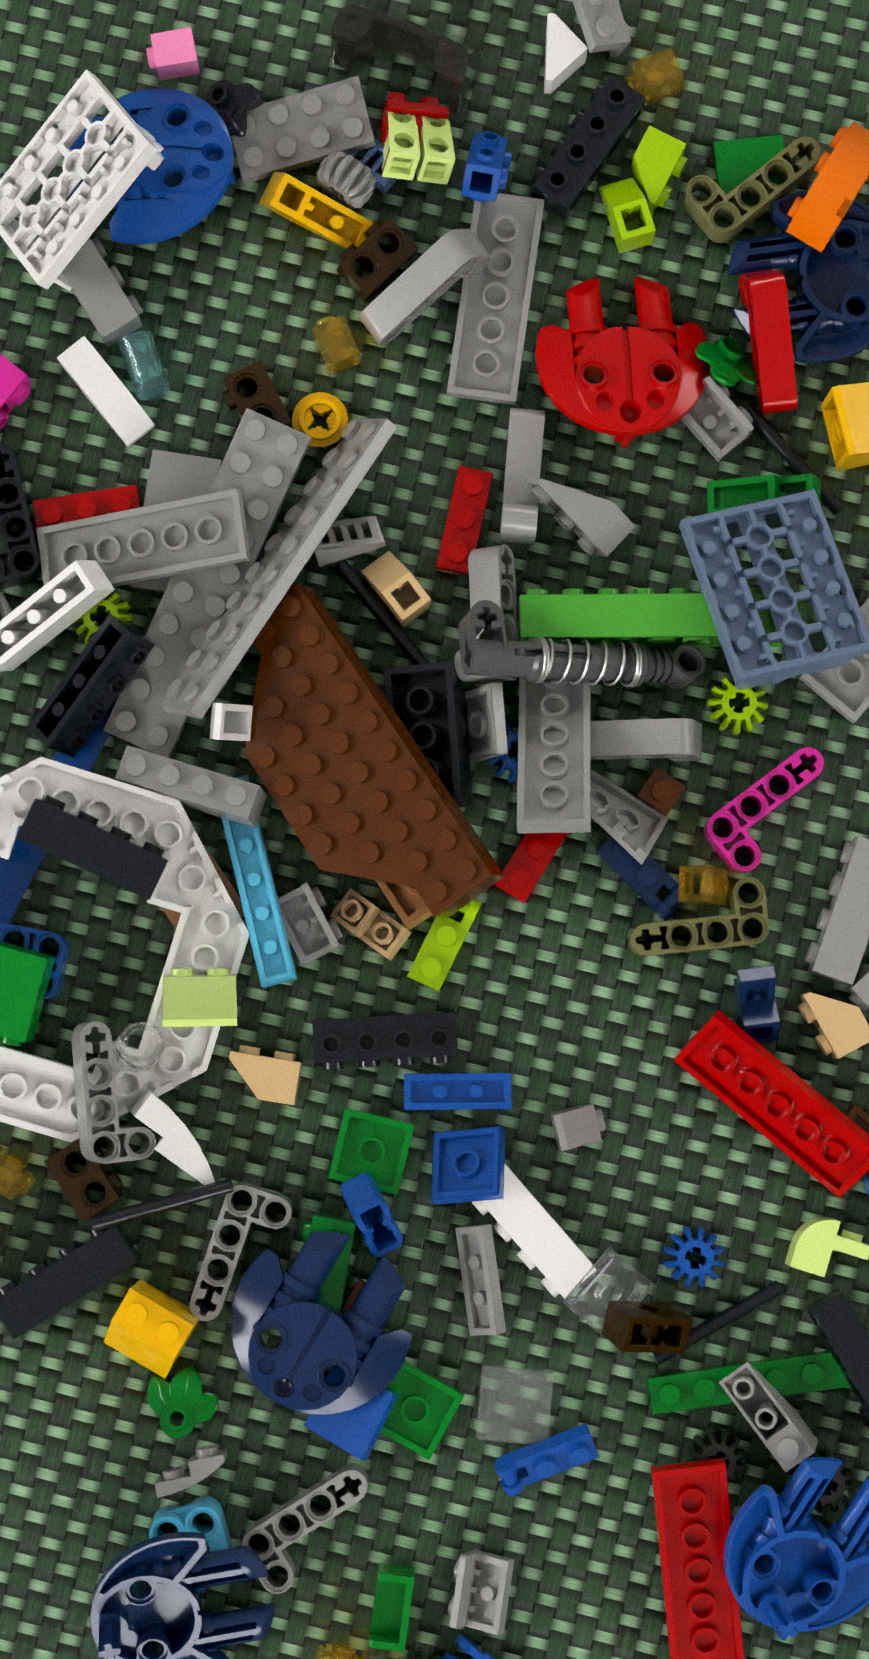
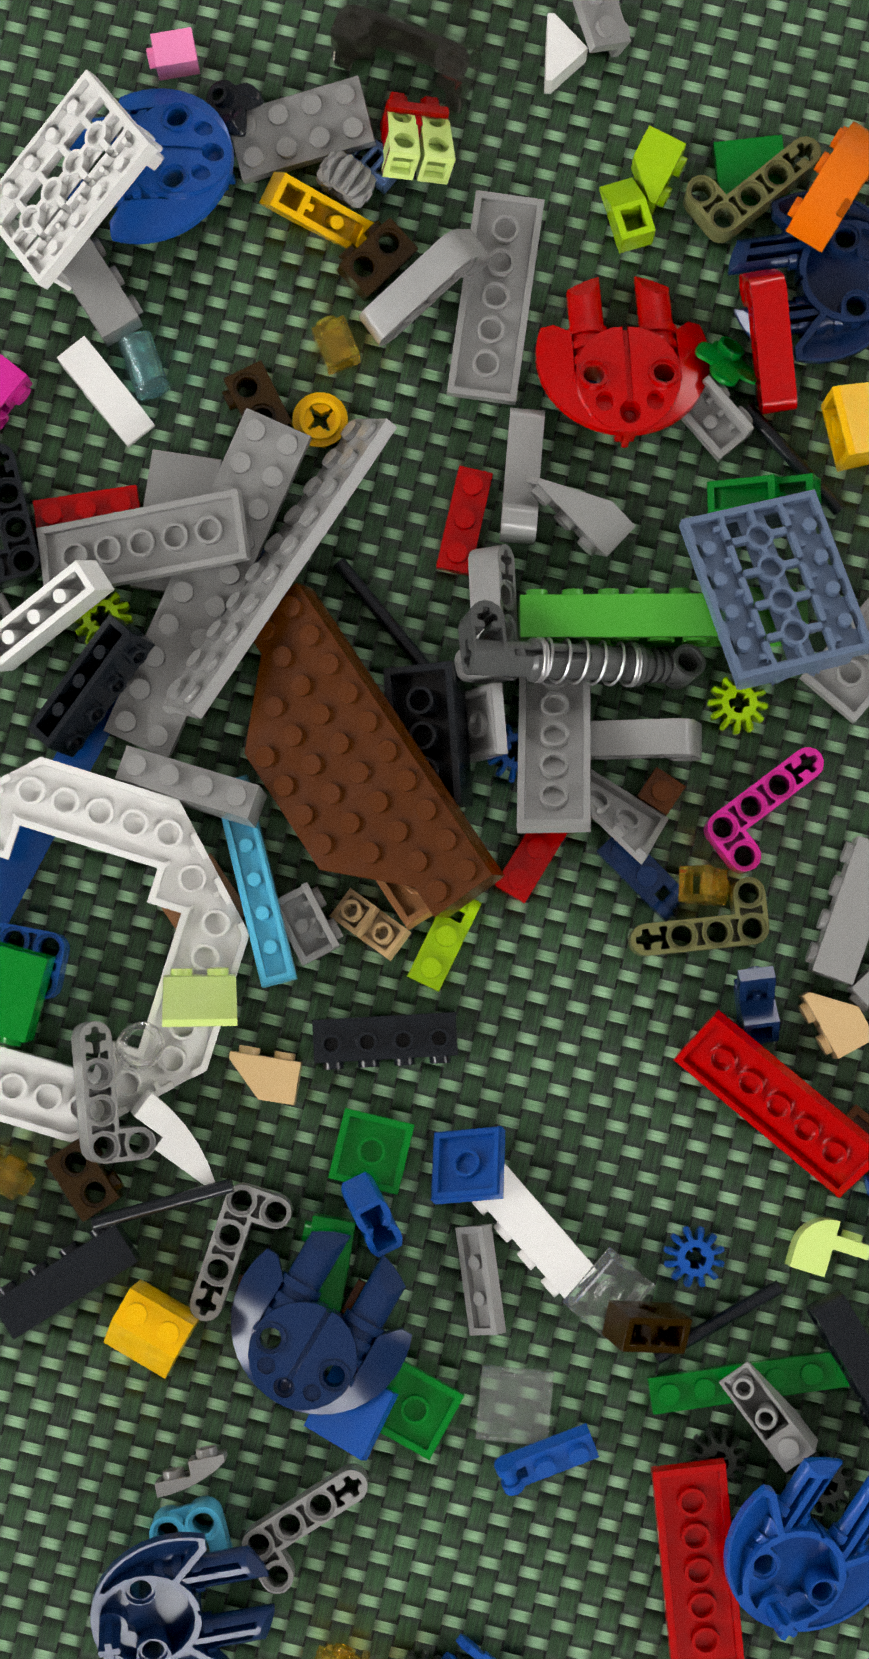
black brick [16,795,169,900] -> none
green plate [148,1366,219,1439] -> none
white slope [210,702,253,741] -> none
light grey slope [314,516,386,567] -> none
tan slope [361,551,431,627] -> none
green panel [368,1563,415,1652] -> none
blue plate [404,1073,512,1110] -> none
light grey bracket [448,1549,514,1635] -> none
blue brick [461,131,512,202] -> none
black brick [530,75,646,220] -> none
light grey slope [550,1103,606,1151] -> none
clear yellow brick [627,47,684,106] -> none

